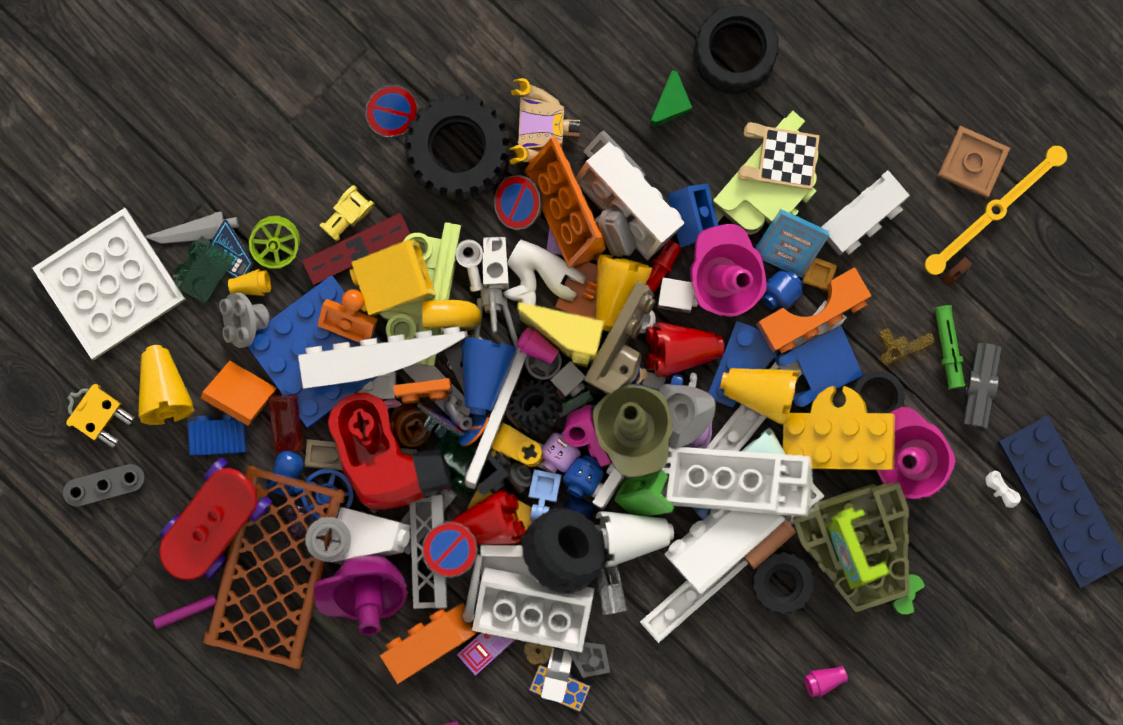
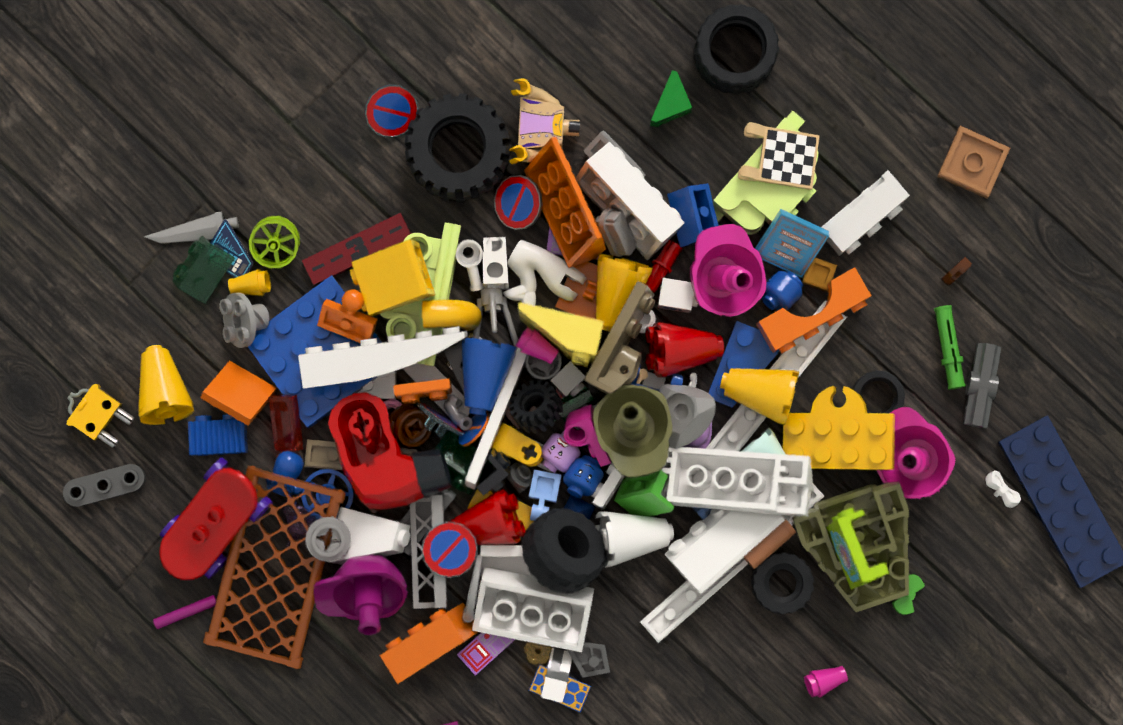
white plate [32,208,186,360] -> none
light yellow connector [319,185,375,242] -> none
clear hinge [596,564,627,615] -> none
blue flag [775,326,863,407] -> none
clear yellow hose [879,328,935,365] -> none
yellow piece [924,146,1067,275] -> none

